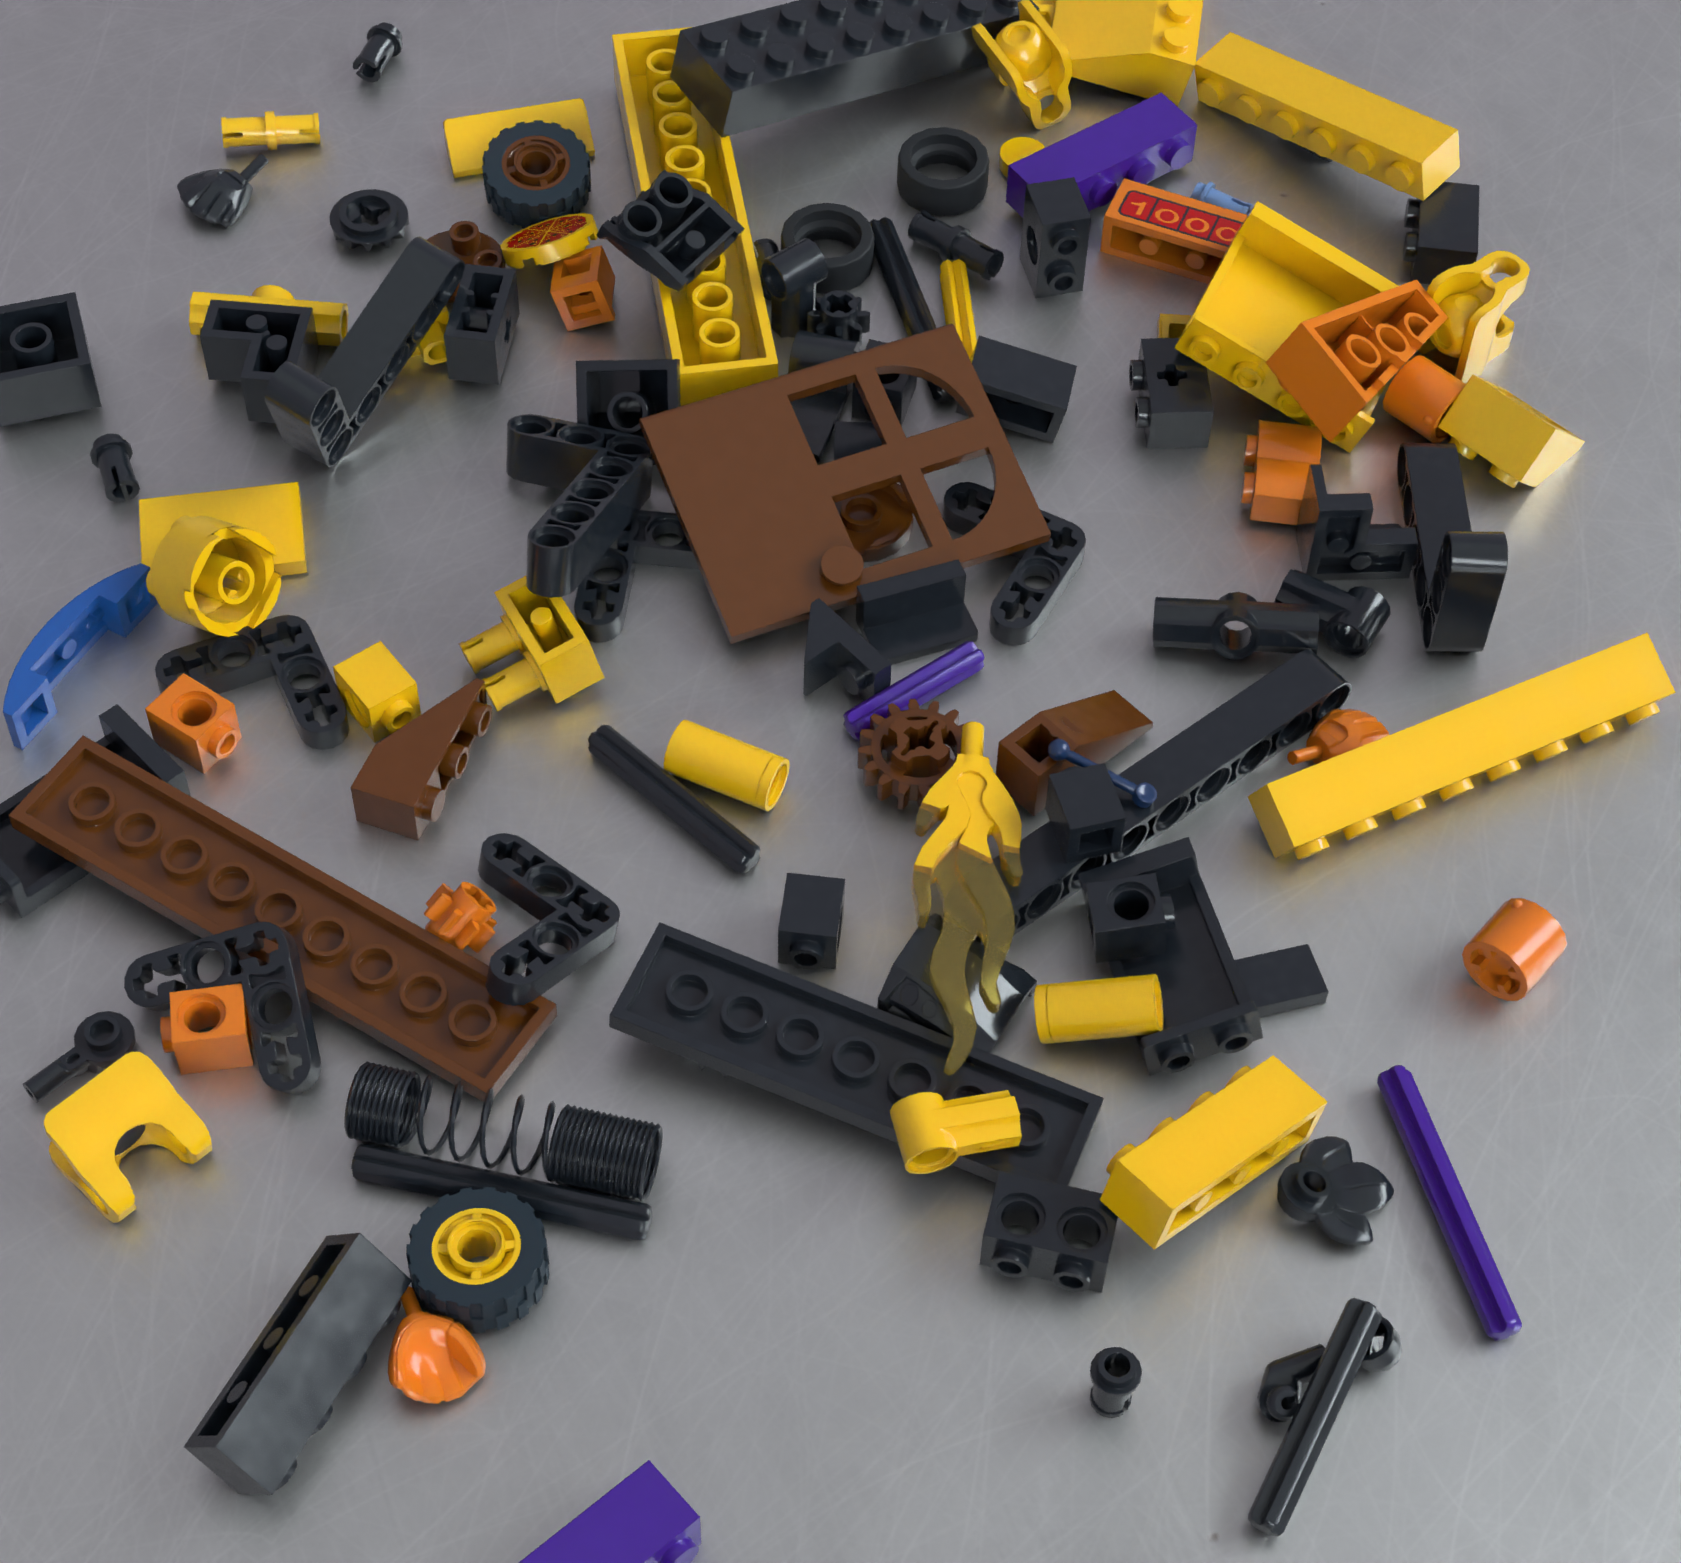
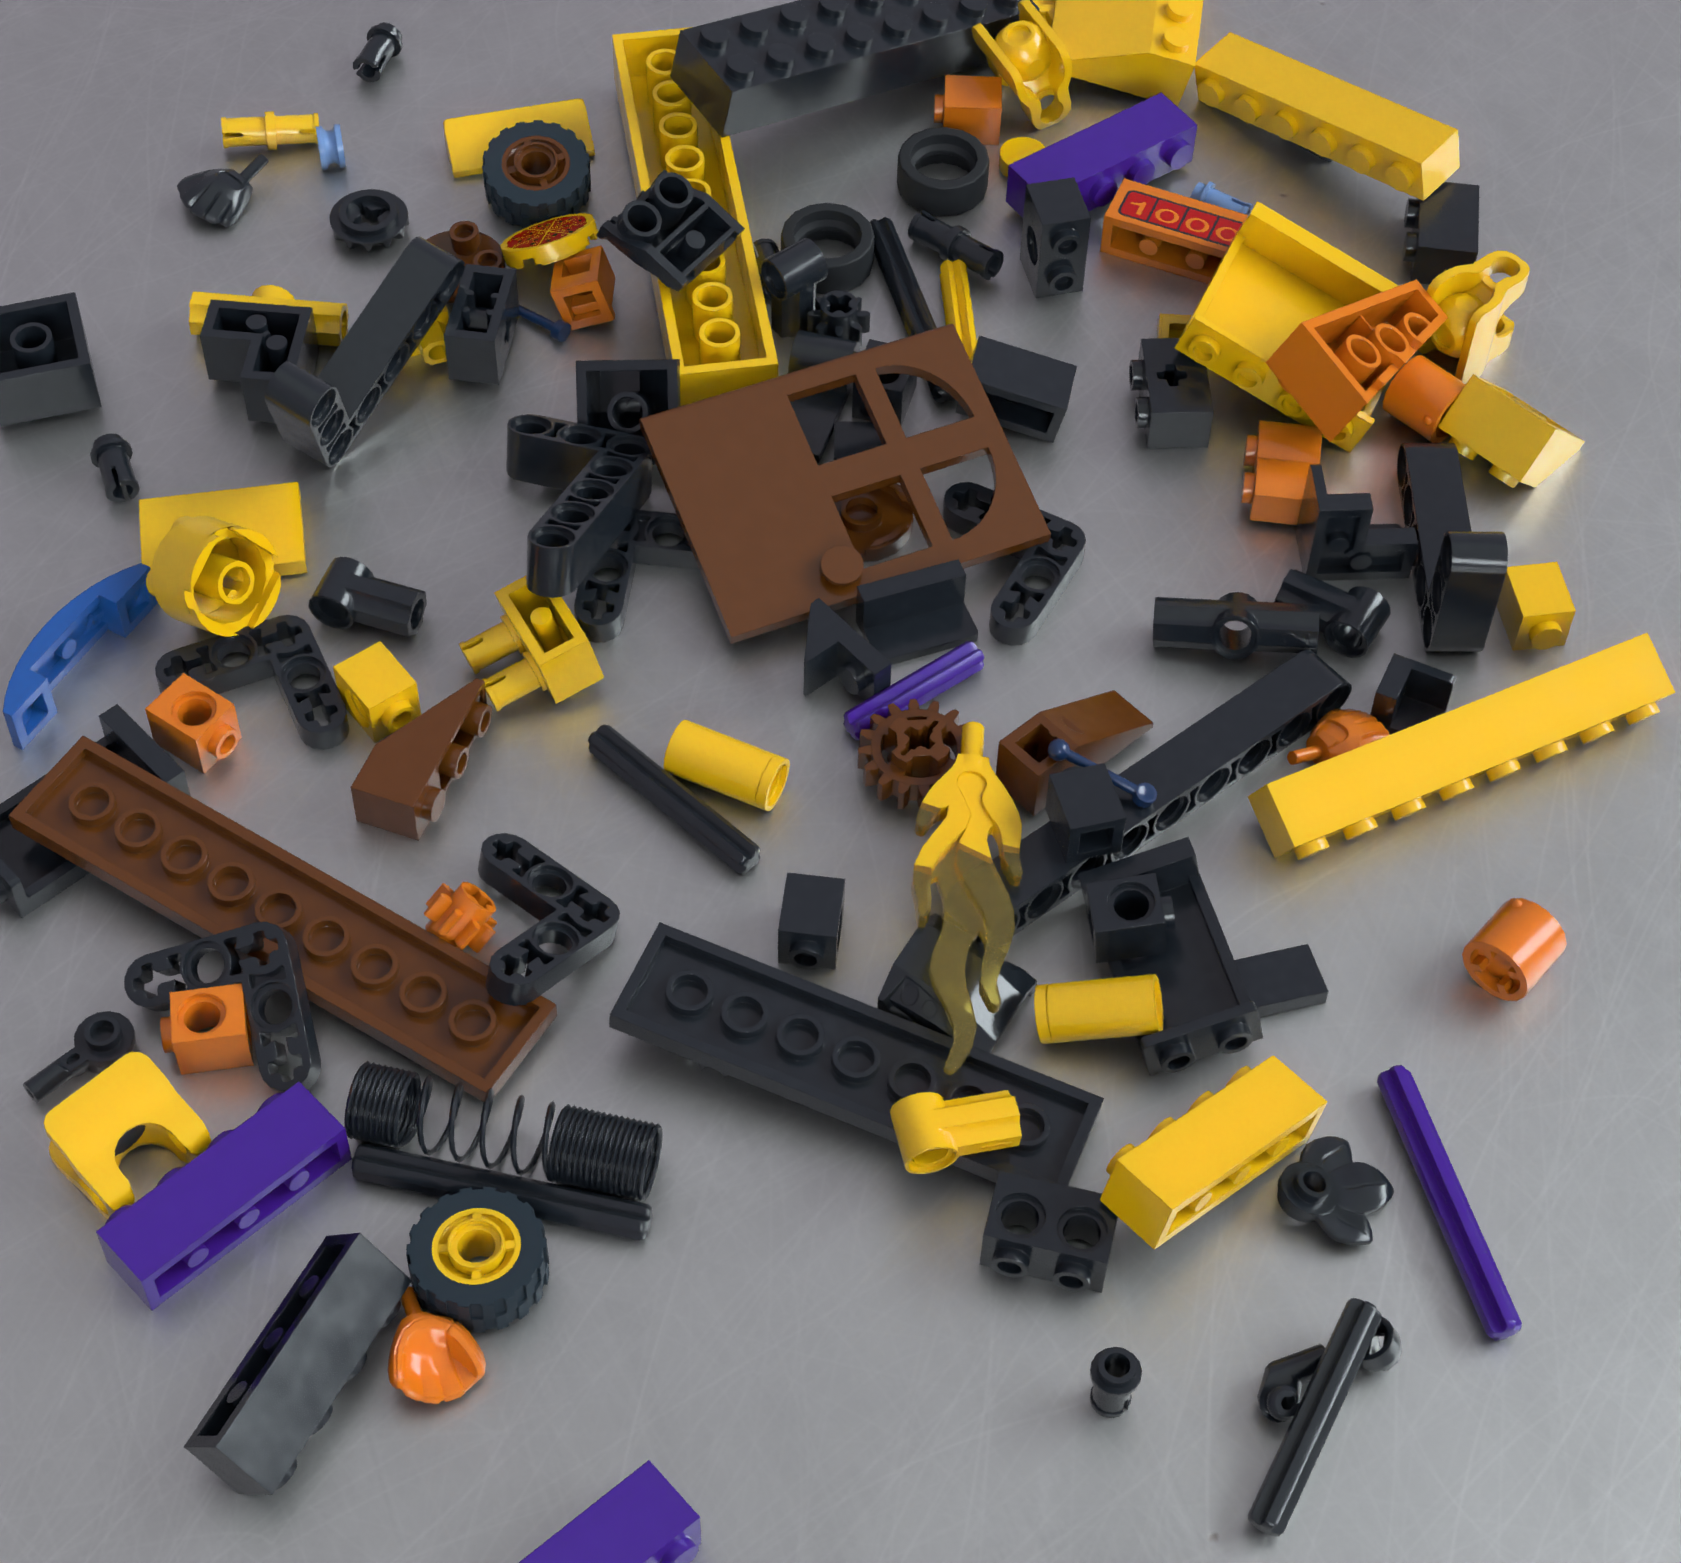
none -> dark purple brick [96,1082,352,1311]
none -> black piece [308,557,427,637]
none -> medium blue bush [316,124,346,170]
none -> dark blue piece [519,304,571,342]
none -> orange brick [934,75,1002,145]
none -> black panel [1370,653,1456,735]
none -> yellow brick [1497,562,1576,651]

